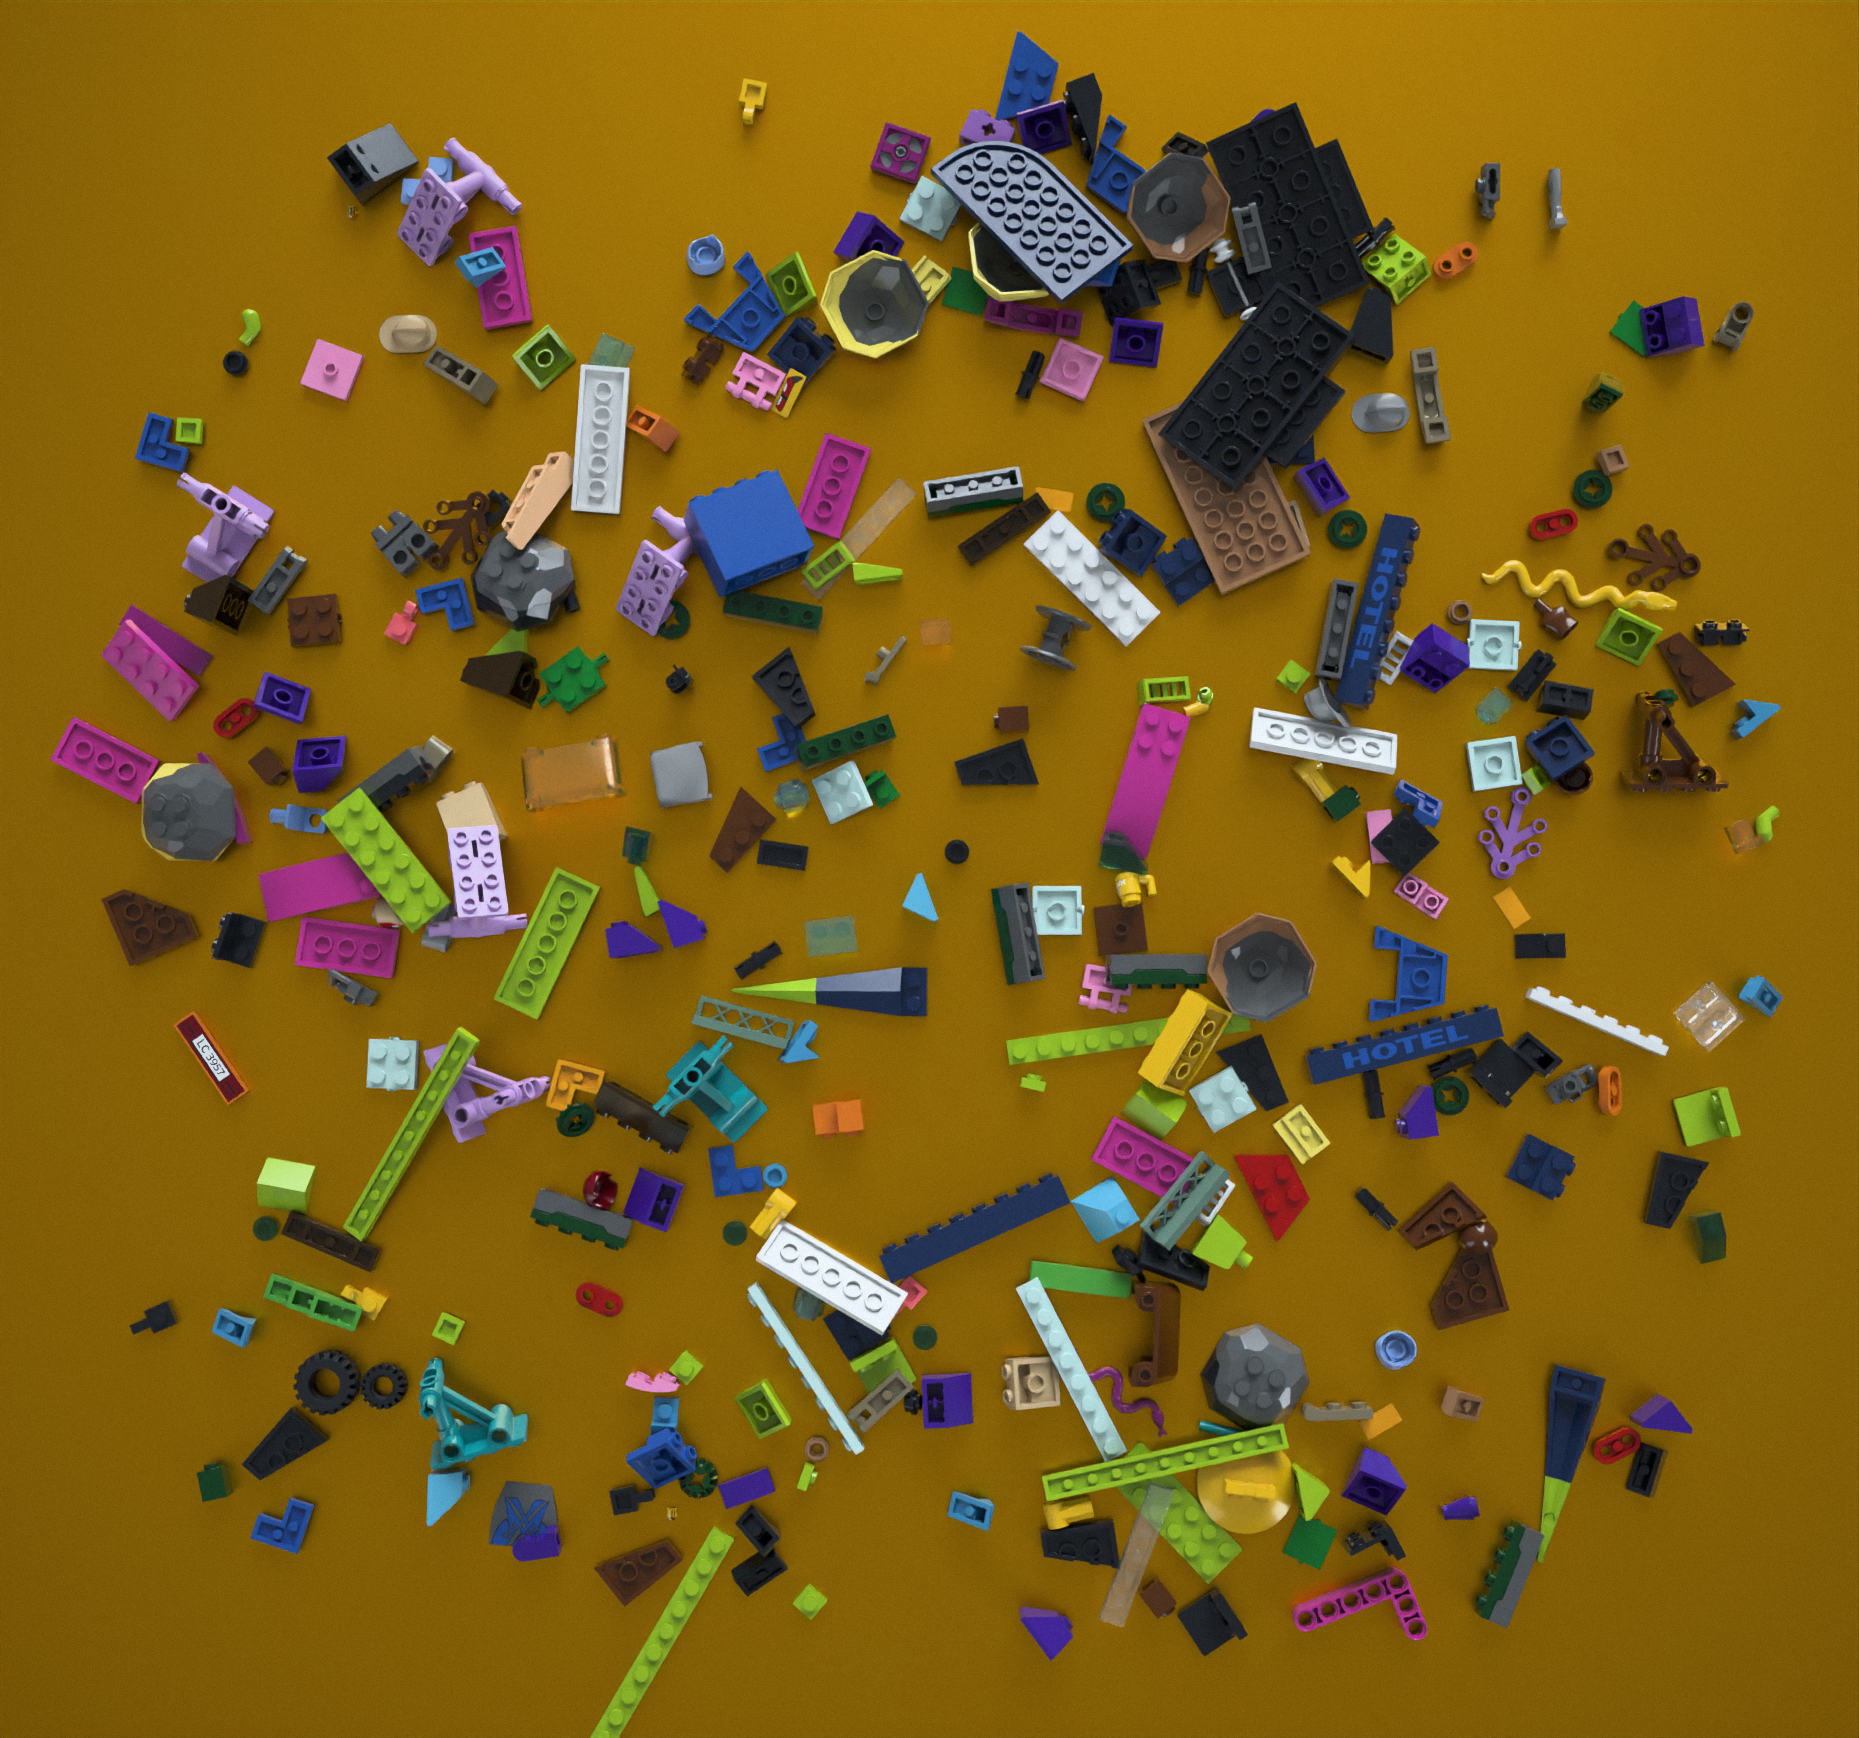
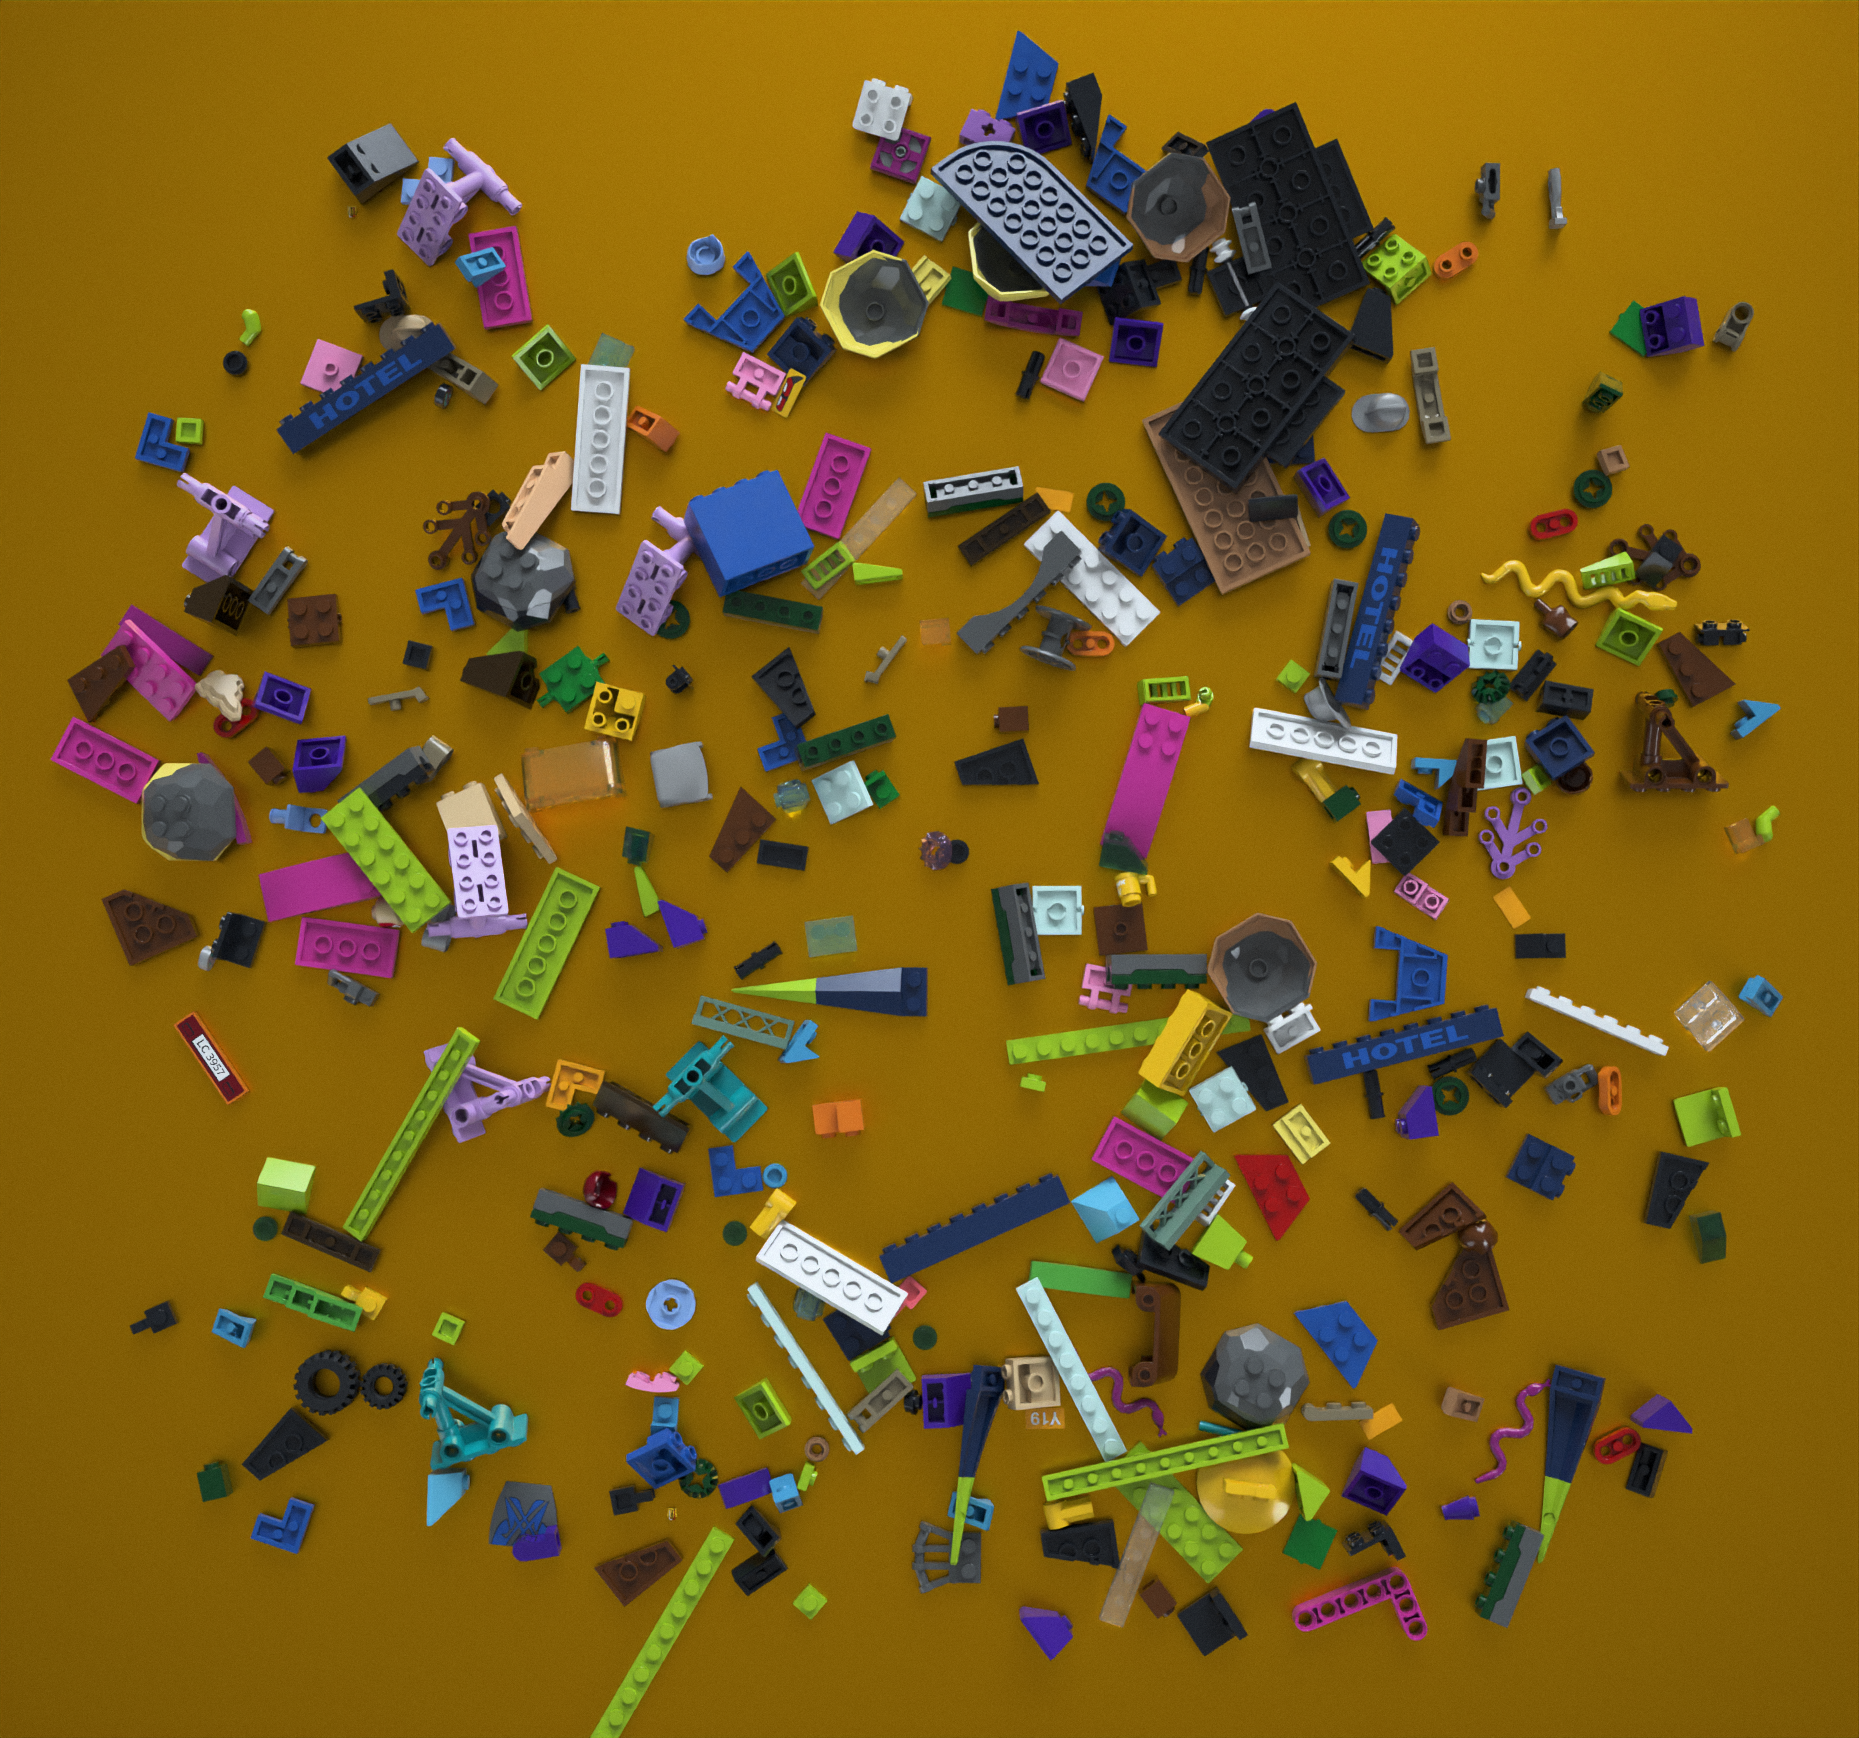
light aqua plate [366,1037,419,1091] -> none
dark grey hips [371,510,439,578] -> none
coral plate [384,601,420,646] -> none
reddish brown hinge [681,335,724,385] -> none
yellow plate [739,78,768,126] -> none
medium azure slope [902,873,938,922] -> none
light blue hair [1375,1331,1417,1370] -> none
none -> reddish brown wing [67,645,136,723]
none -> tan rock [195,670,245,722]
none -> light grey tile [198,945,215,971]
none -> dark blue brick [276,322,456,454]
none -> black bracket [354,269,411,323]
none -> dark tan piece [368,686,430,711]
none -> black plate [402,640,434,670]
none -> black tile [434,383,453,409]
none -> tan plate [494,773,558,864]
none -> reddish brown plate [543,1232,586,1272]
none -> yellow slope [584,682,646,741]
none -> light blue plate [646,1279,696,1330]
none -> dark azure slope [769,1473,803,1513]
none -> white bracket [853,78,913,141]
none -> dark grey plate [912,1521,981,1594]
none -> gear [918,831,953,870]
none -> dark blue plate [950,1365,1005,1565]
none -> dark grey arch [957,530,1082,655]
none -> light orange sticker [1025,1407,1065,1430]
none -> orange plate [1066,631,1115,657]
none -> black slope [1248,494,1298,522]
none -> white bracket [1263,1002,1320,1054]
none -> blue wing [1294,1301,1378,1389]
none -> dark azure slope [1411,757,1457,790]
none -> reddish brown slope [1443,738,1487,837]
none -> dark green gear [1471,669,1510,705]
none -> magenta animal [1475,1379,1551,1484]
none -> lime slope [1580,551,1635,589]
none -> black slope [1635,534,1683,589]

